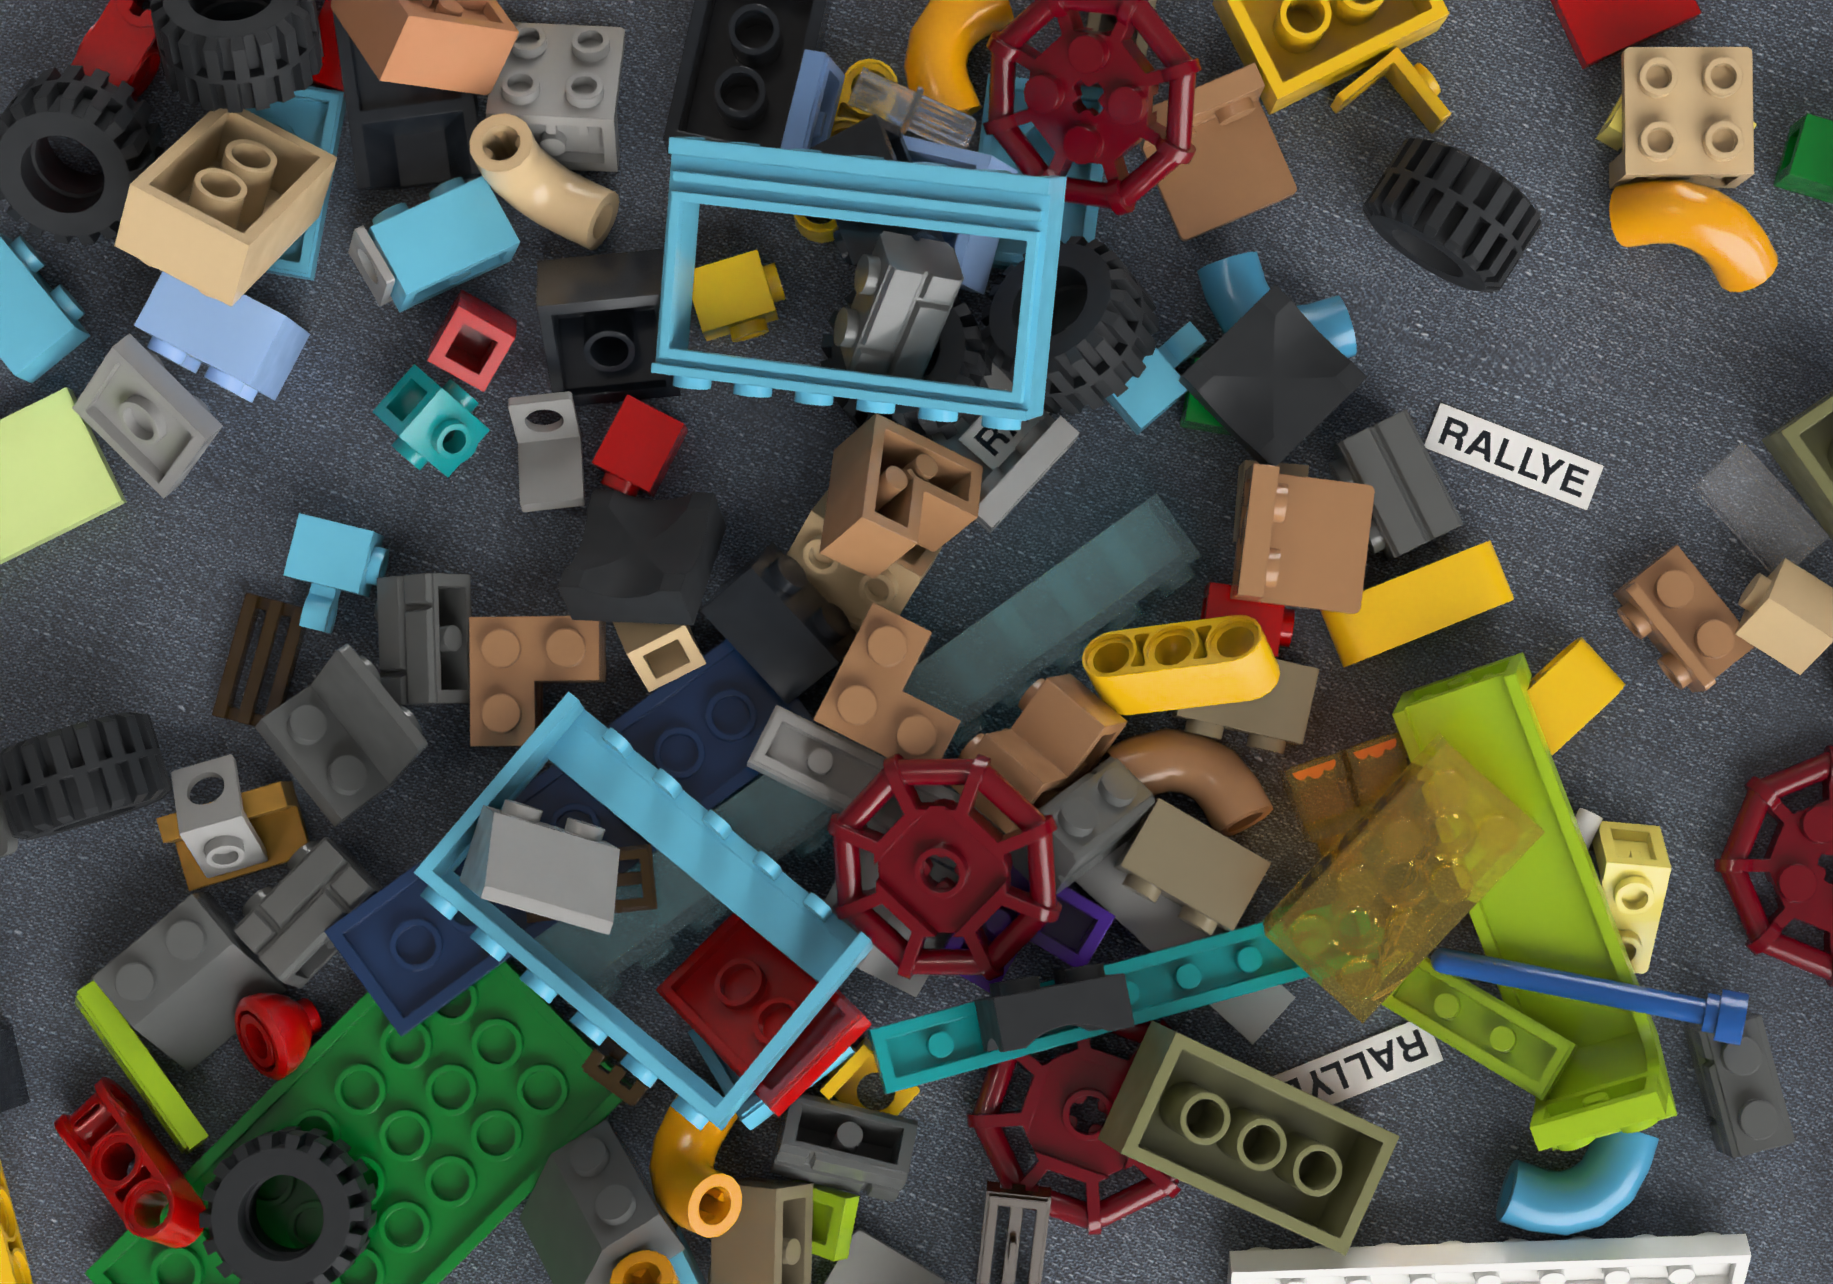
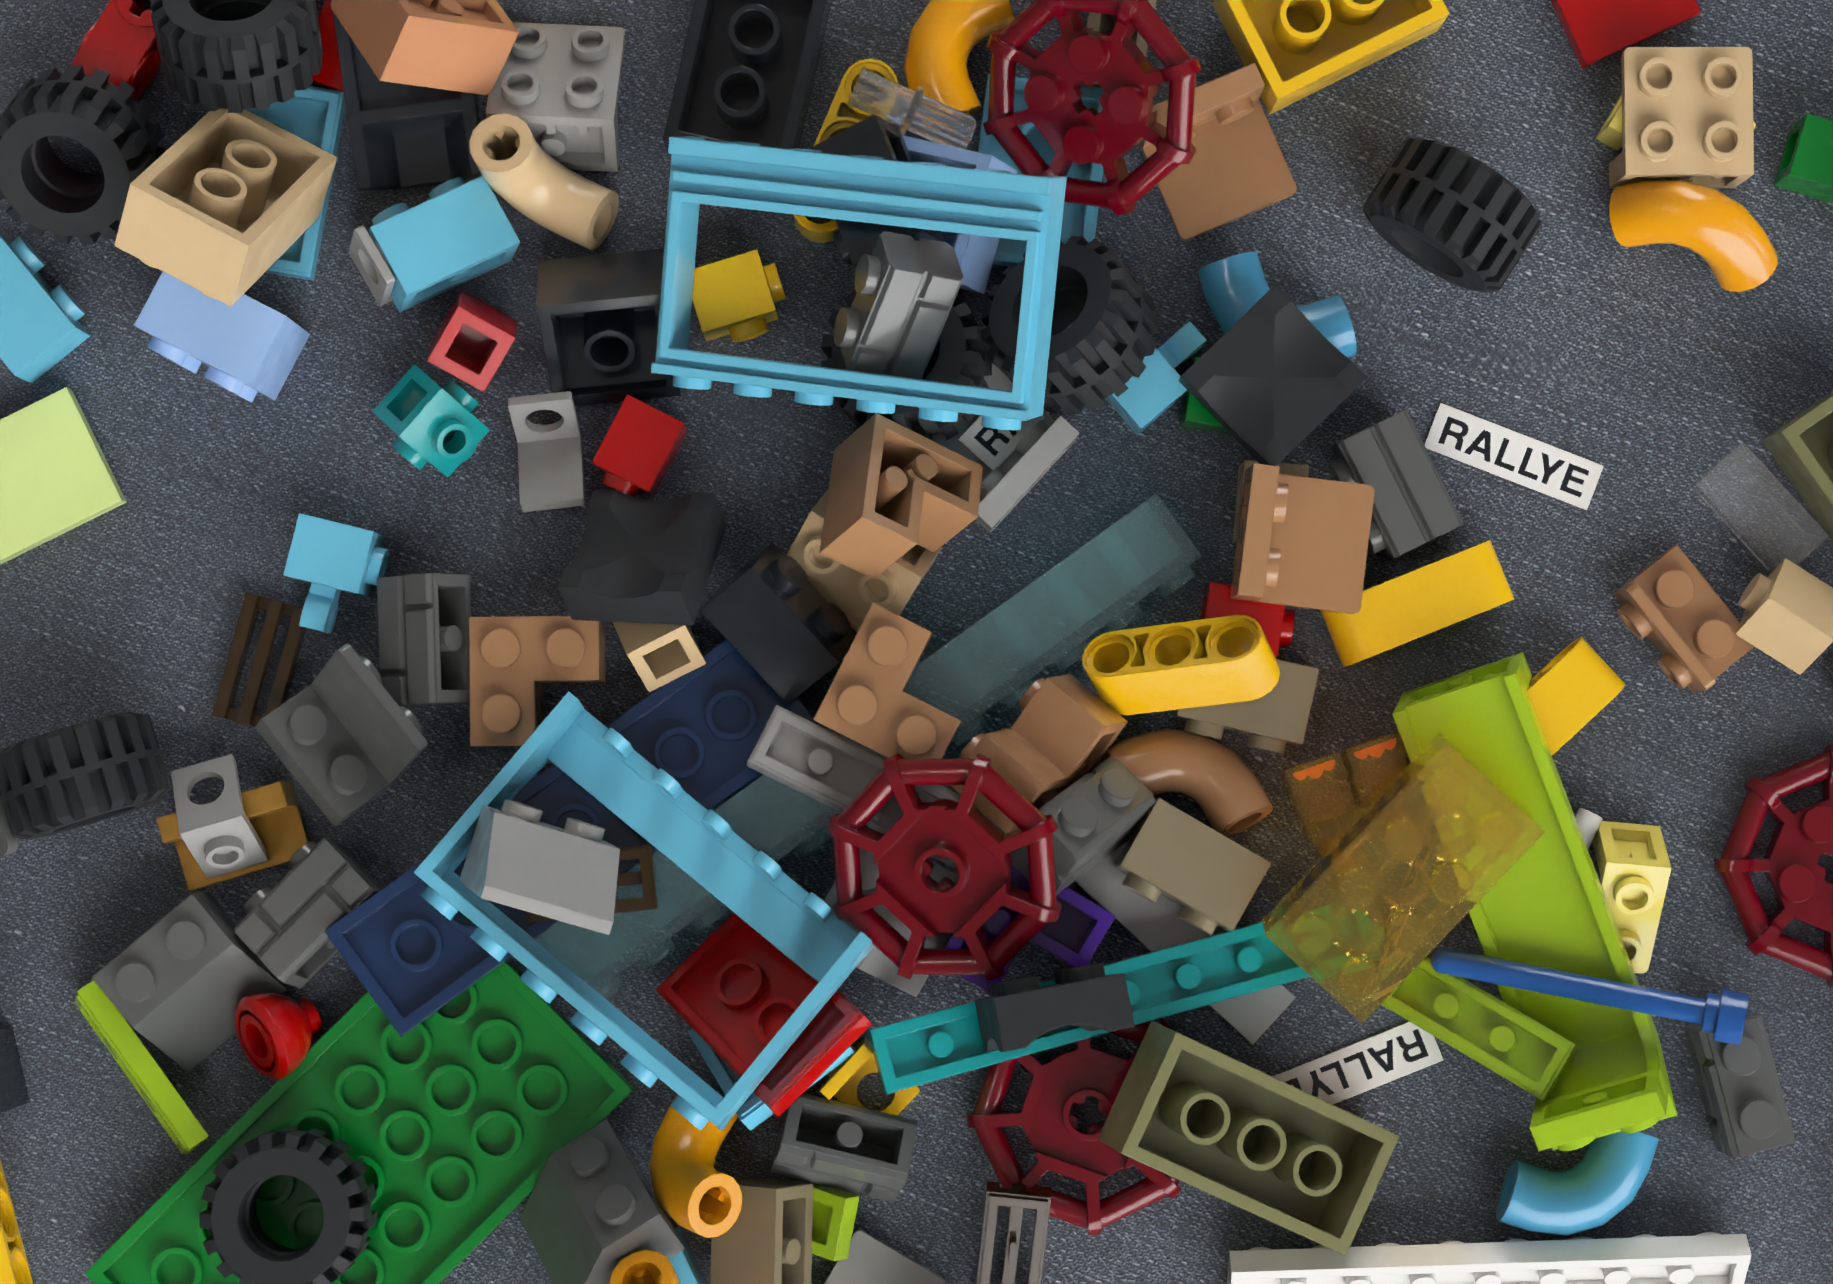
red piece [54,1076,206,1248] -> none
light grey plate [72,333,223,499] -> none
dark brown tile [582,1036,649,1106] -> none
medium blue tile [781,49,845,149] -> none
yellow bracket [1330,47,1451,134] -> none

